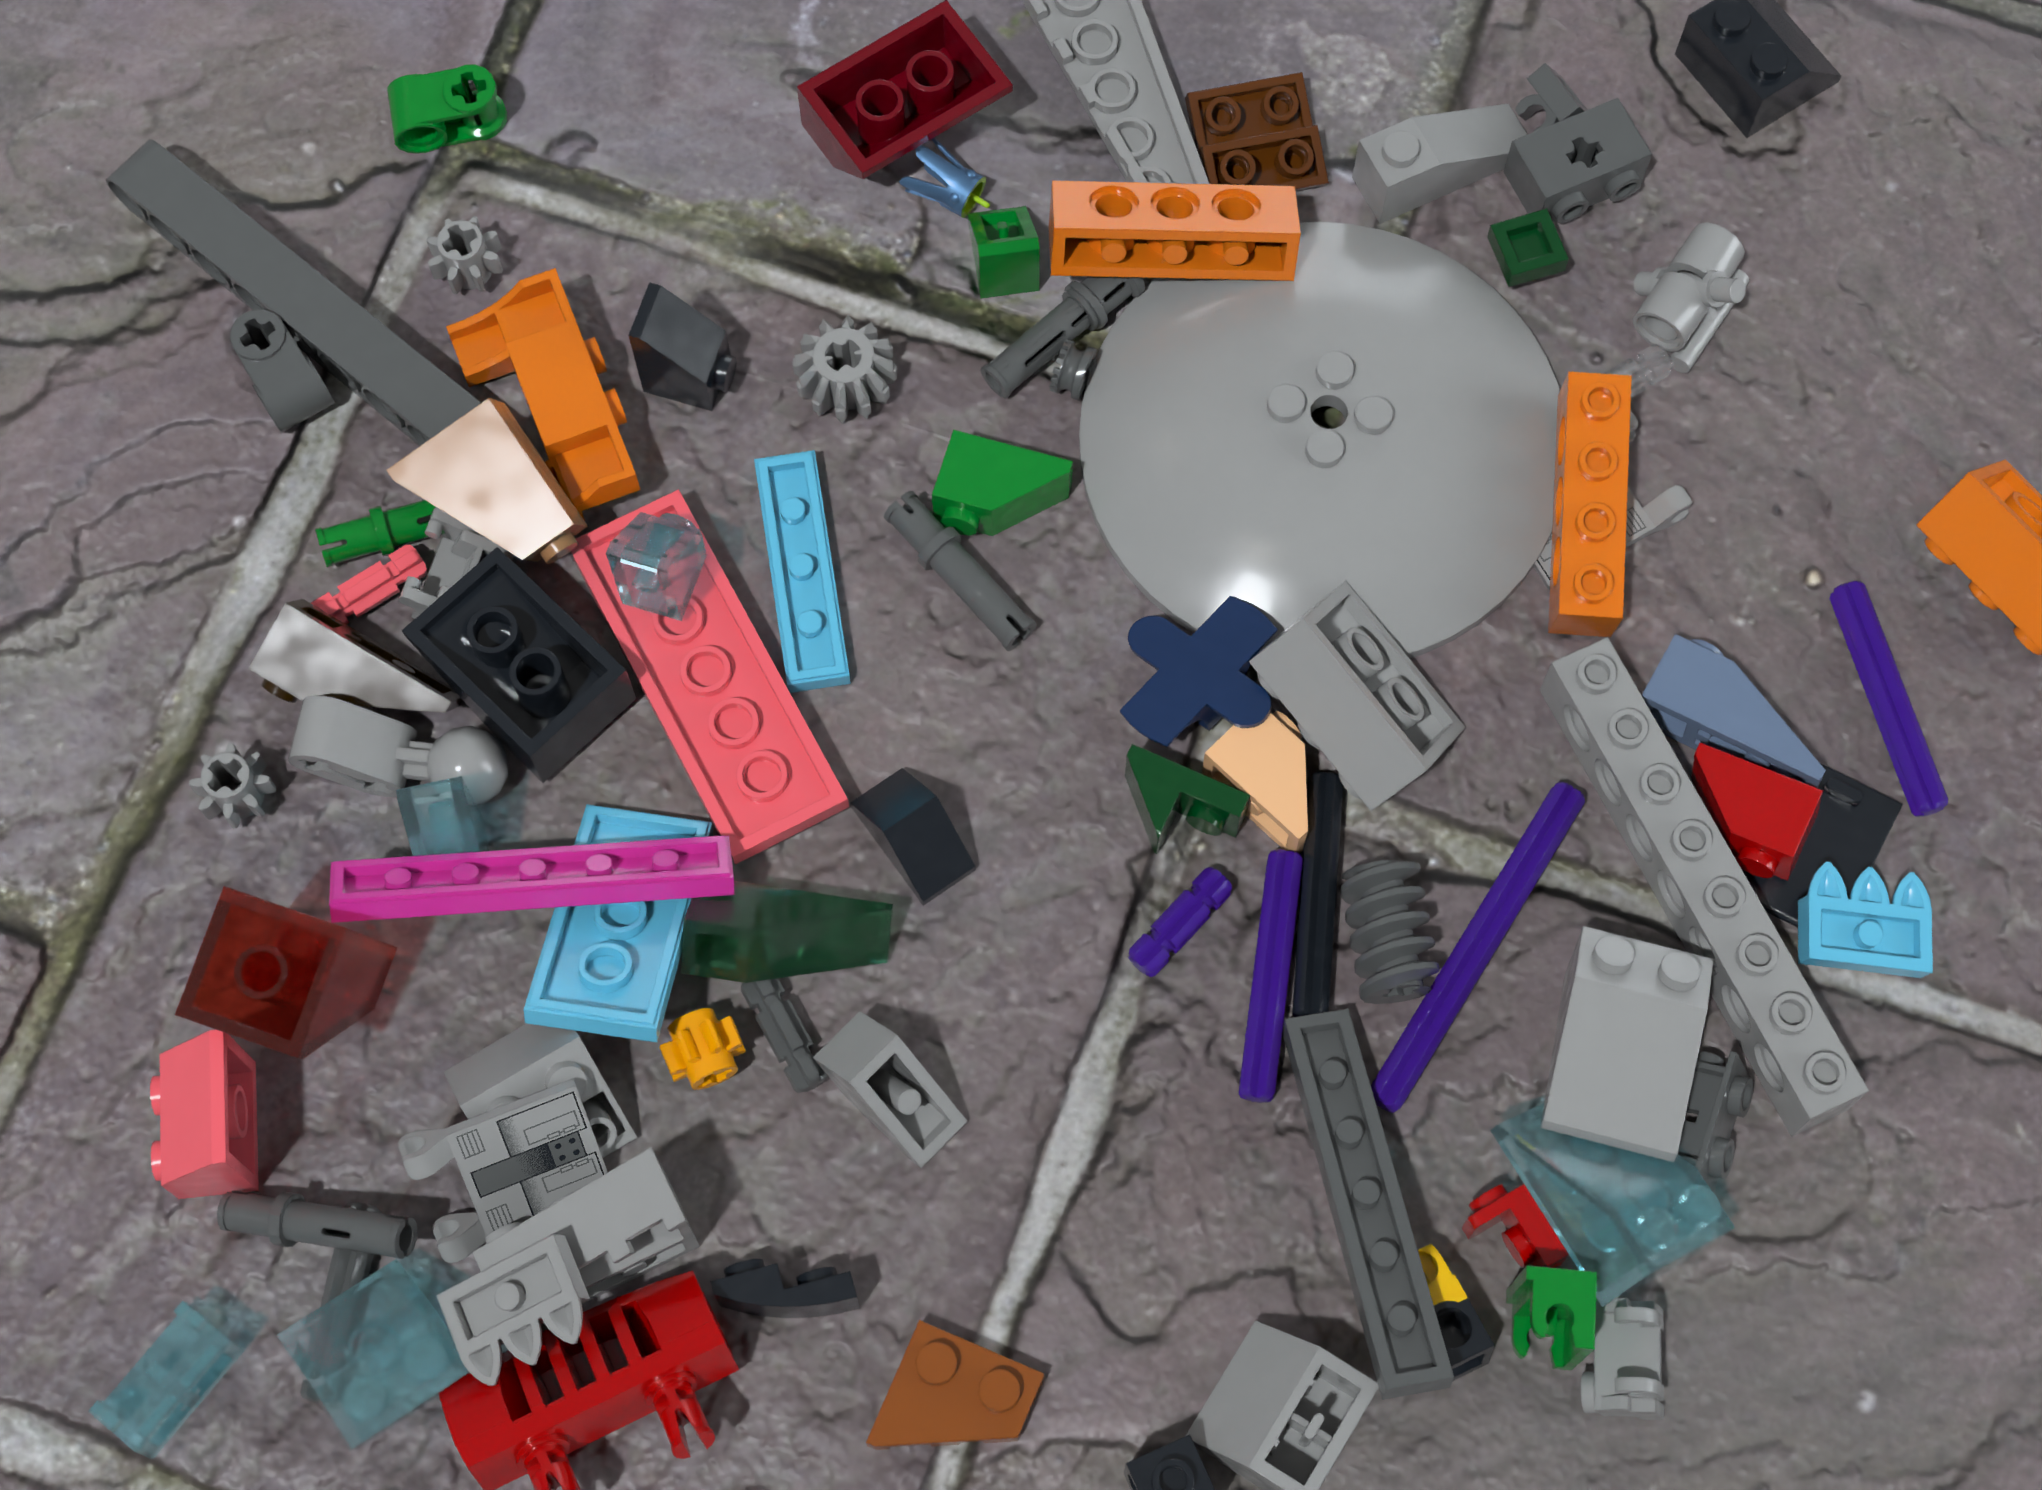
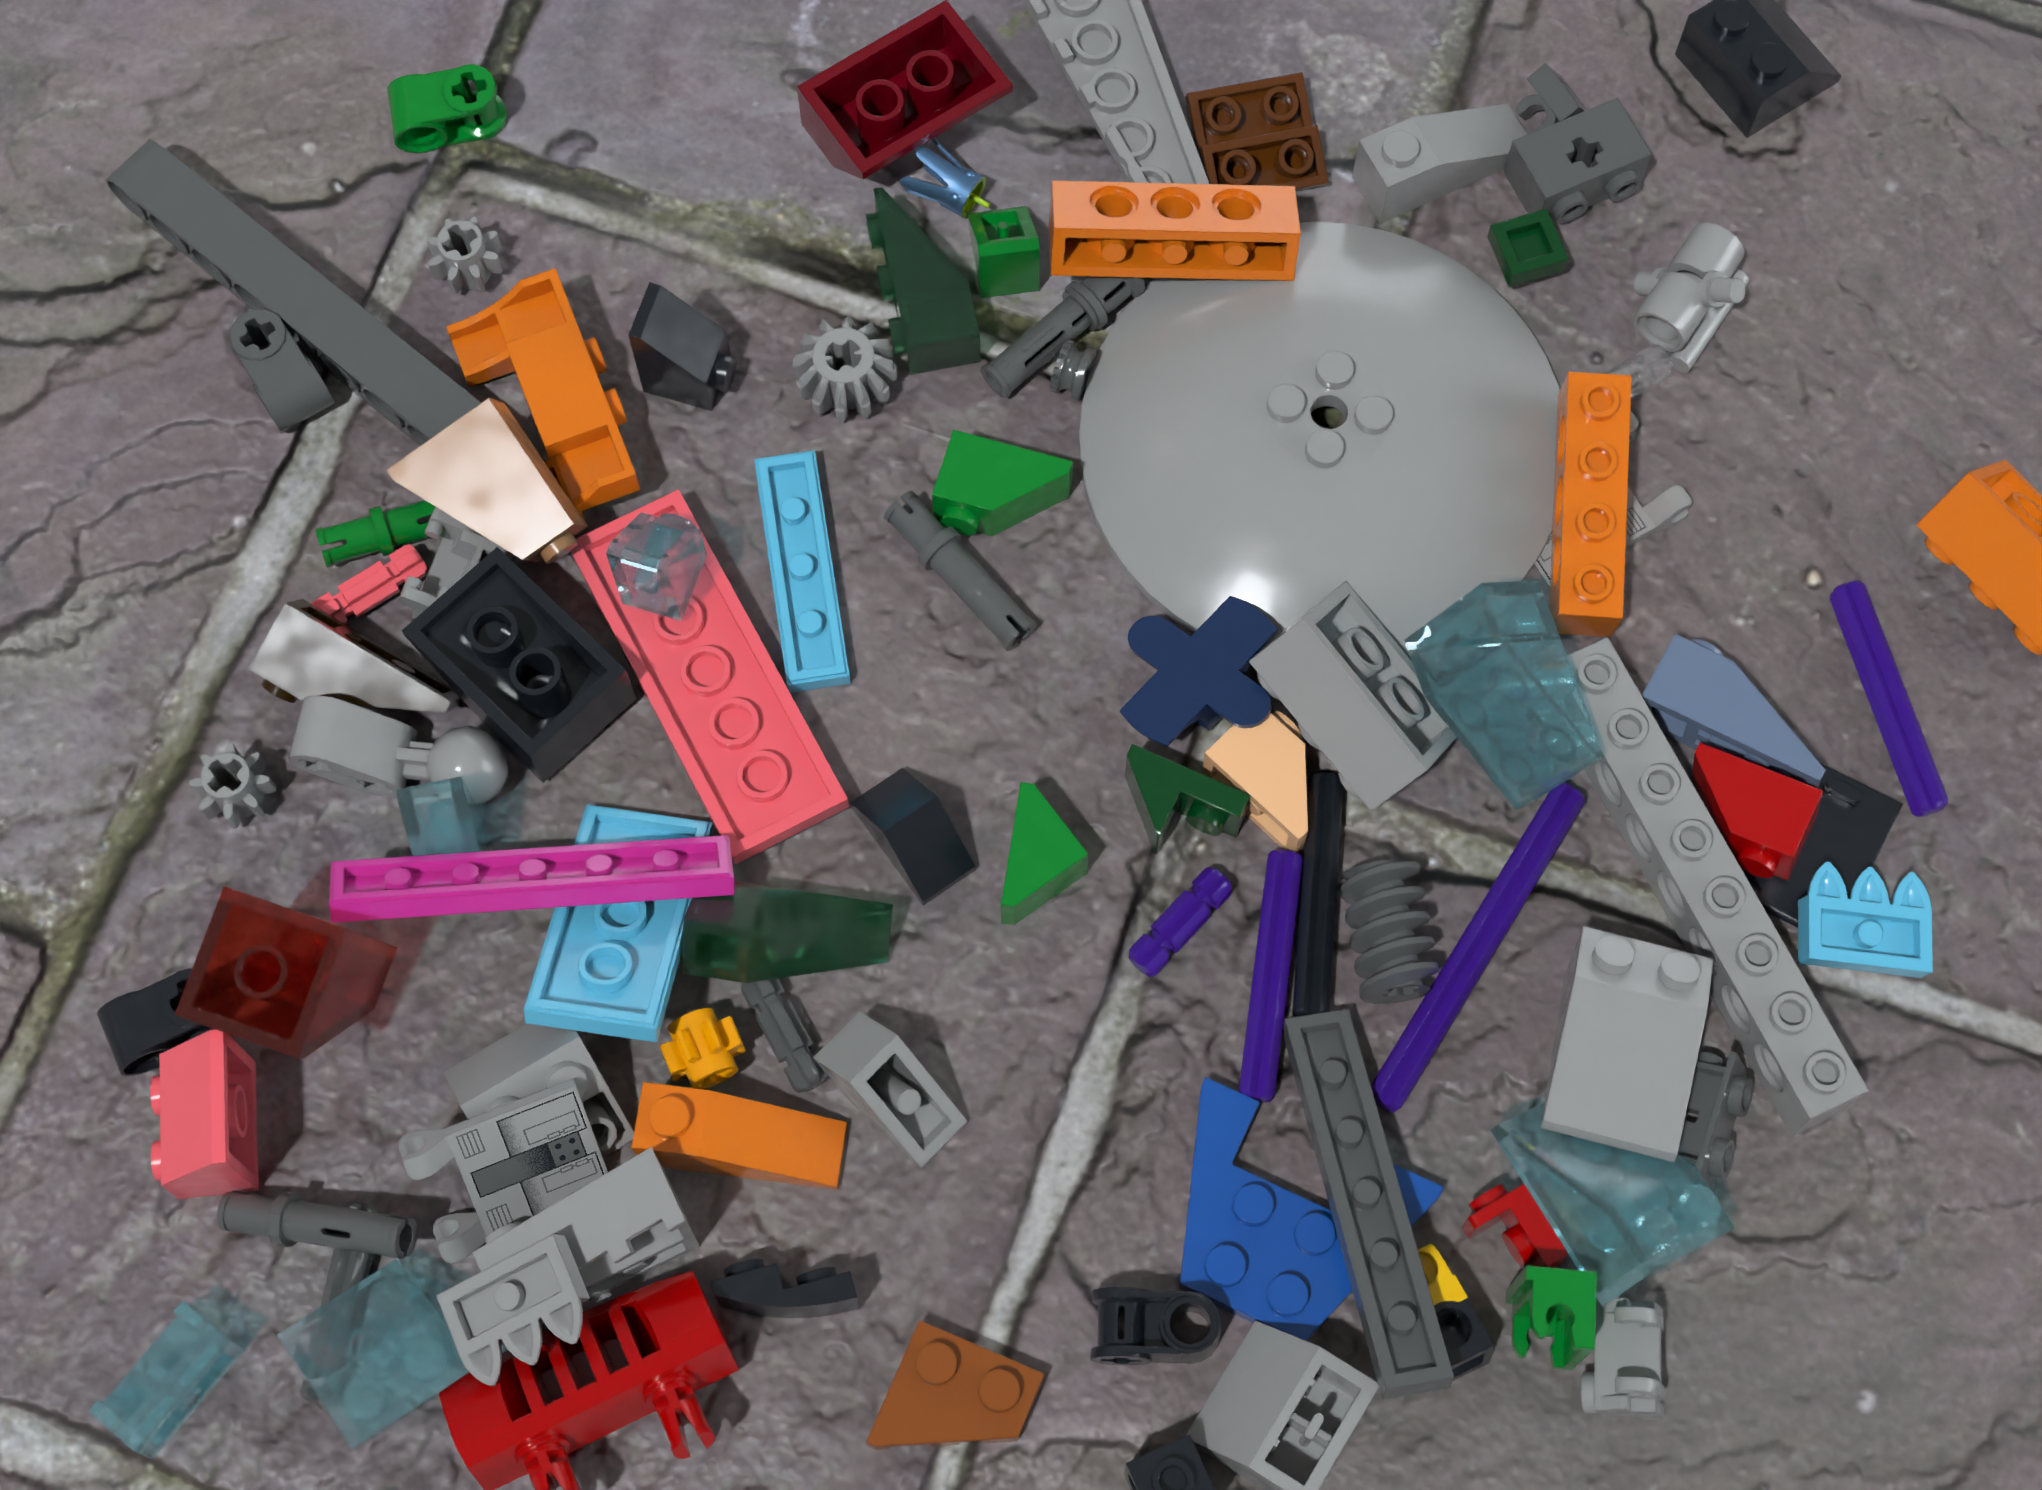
none -> black piece [97,968,237,1076]
none -> orange slope [631,1082,847,1190]
none -> clear green slope [865,187,981,375]
none -> green slope [1001,782,1088,925]
none -> black piece [1090,1287,1221,1365]
none -> blue wing [1179,1077,1444,1341]
none -> clear light blue slope [1404,580,1604,809]

